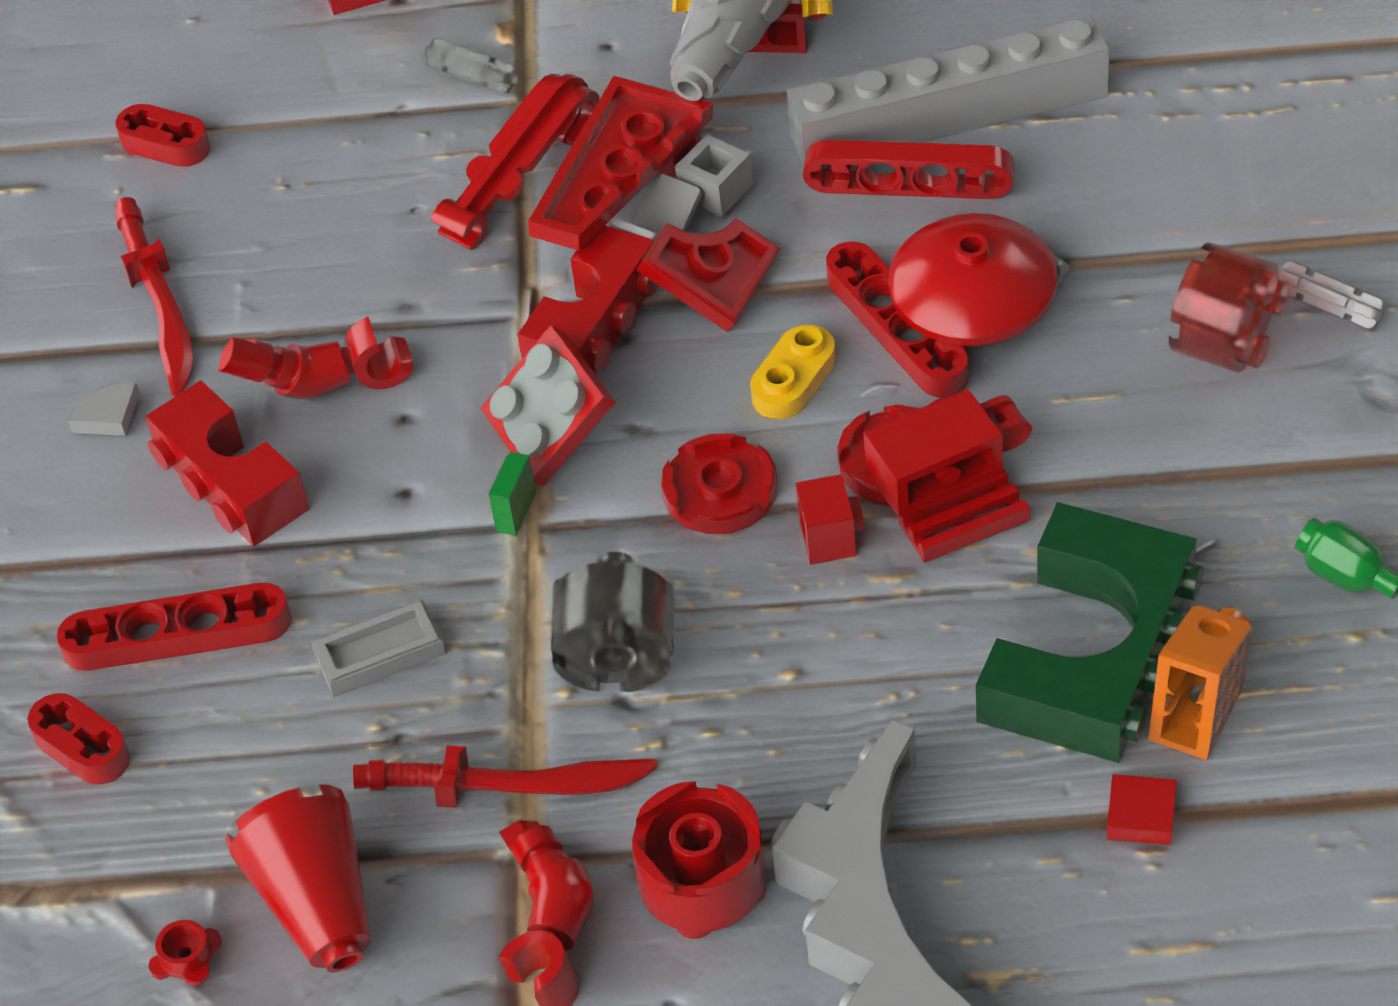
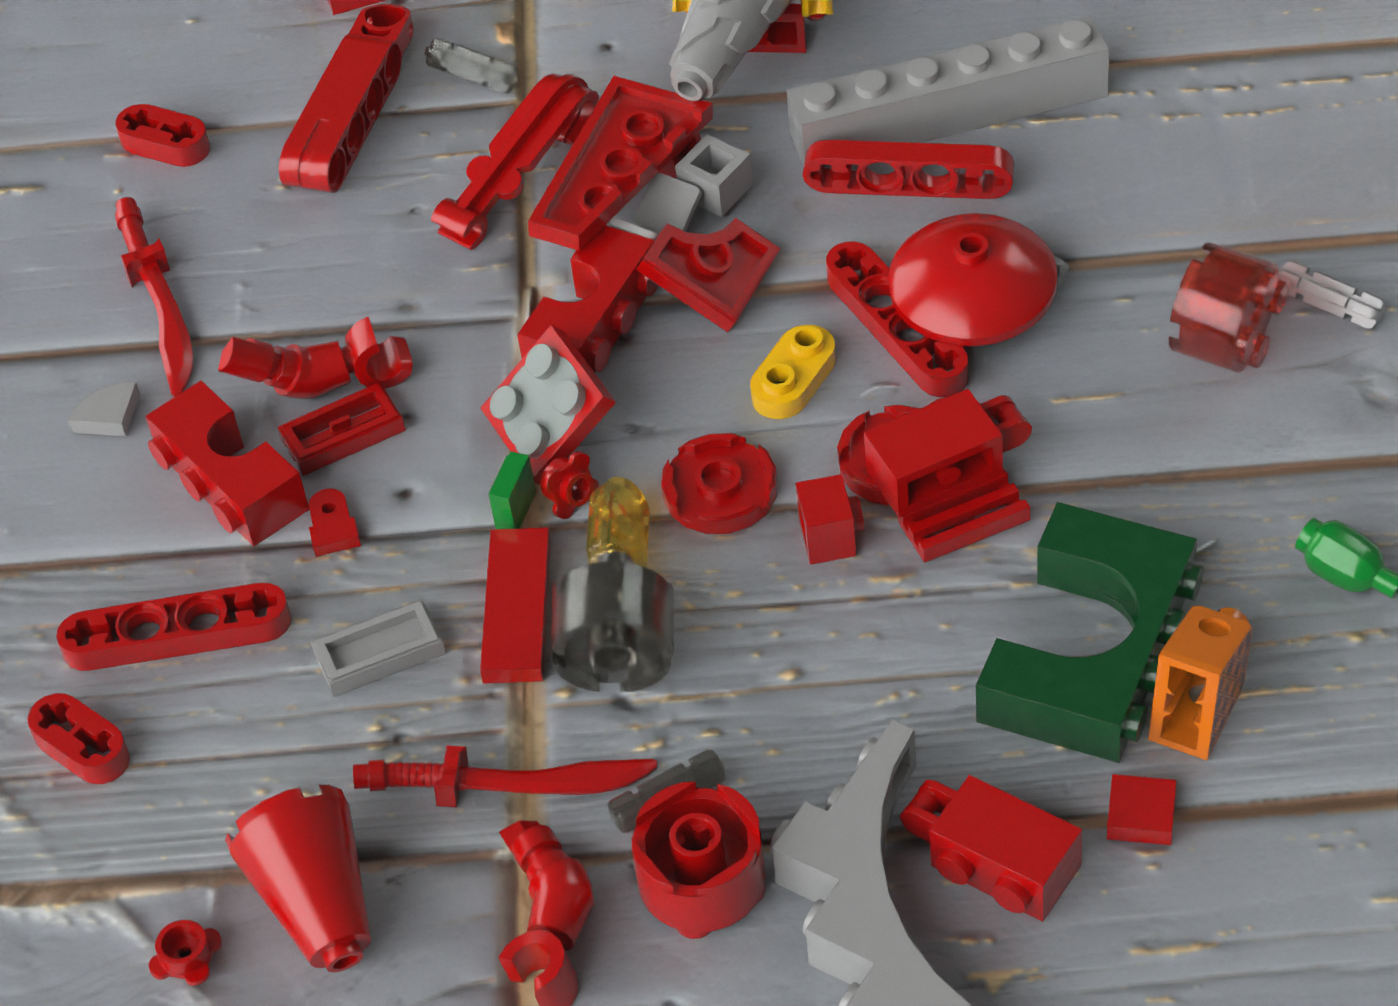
none -> red tile [277,382,406,476]
none -> red piece [279,4,414,193]
none -> red piece [309,488,361,557]
none -> red tile [480,527,551,684]
none -> red plate [540,451,599,519]
none -> clear yellow plate [586,476,650,586]
none -> clear smoke axle [608,749,726,833]
none -> red brick [900,775,1082,922]

